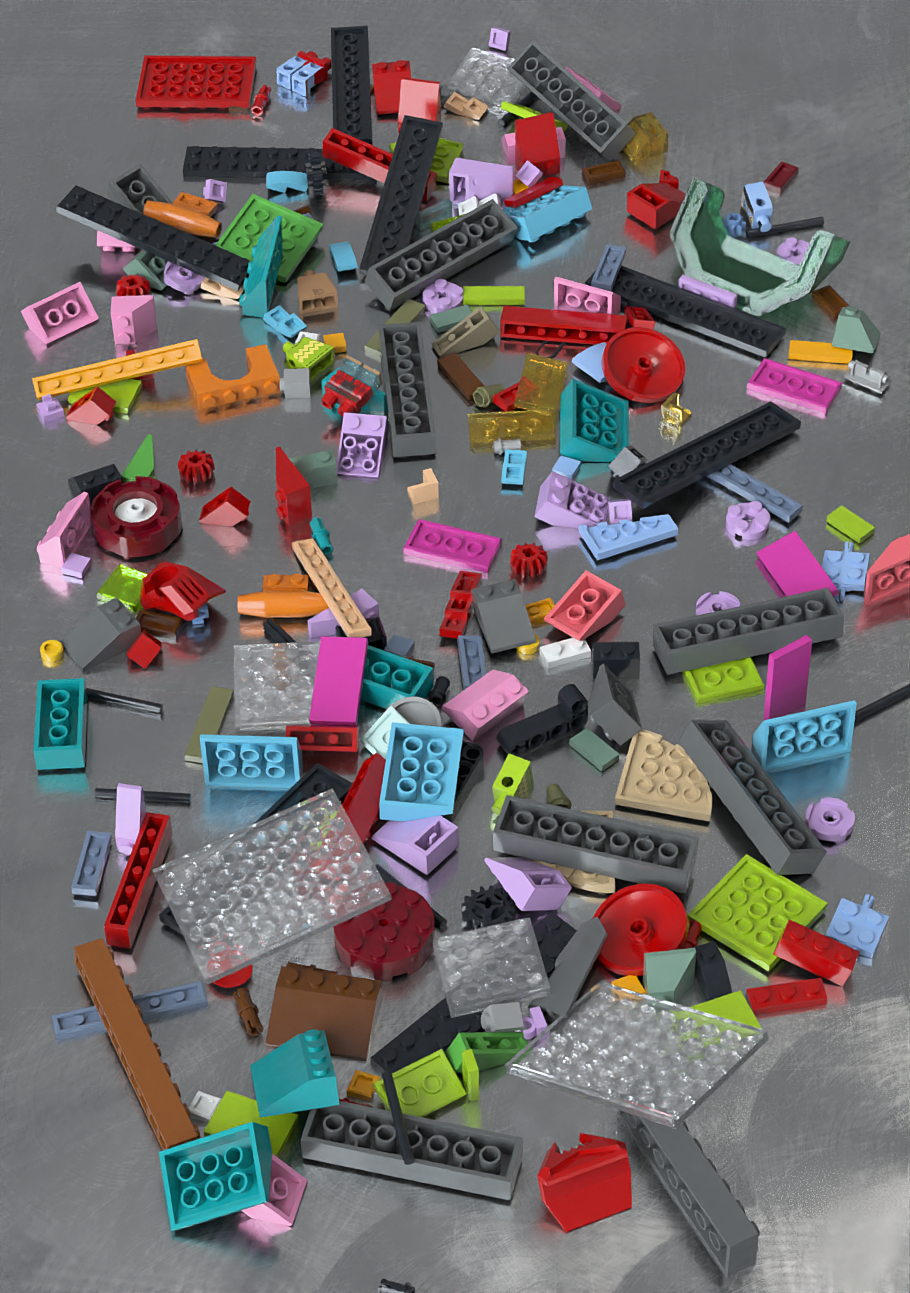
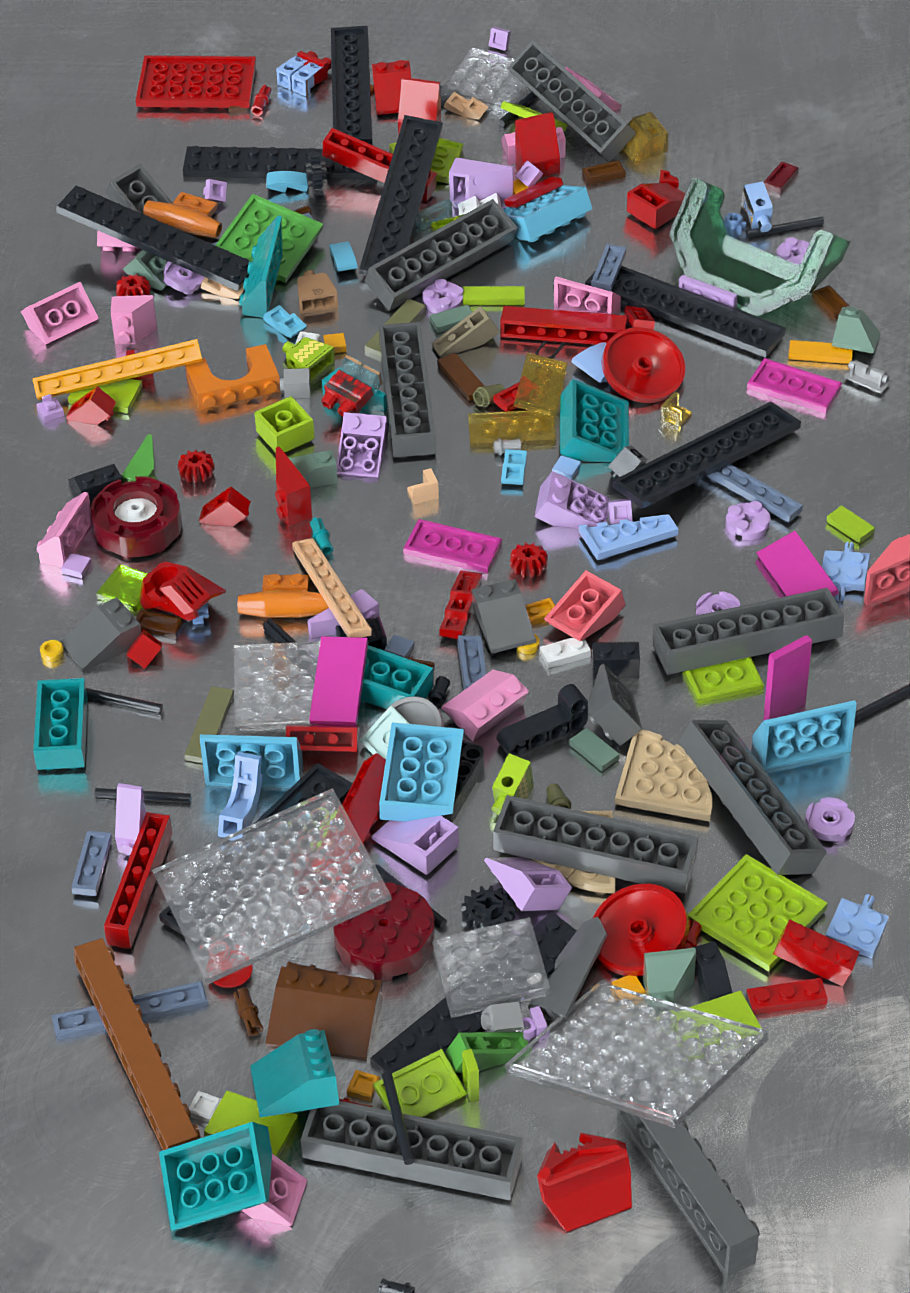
none -> light blue arch [218,752,263,840]
none -> lime brick [254,396,315,453]

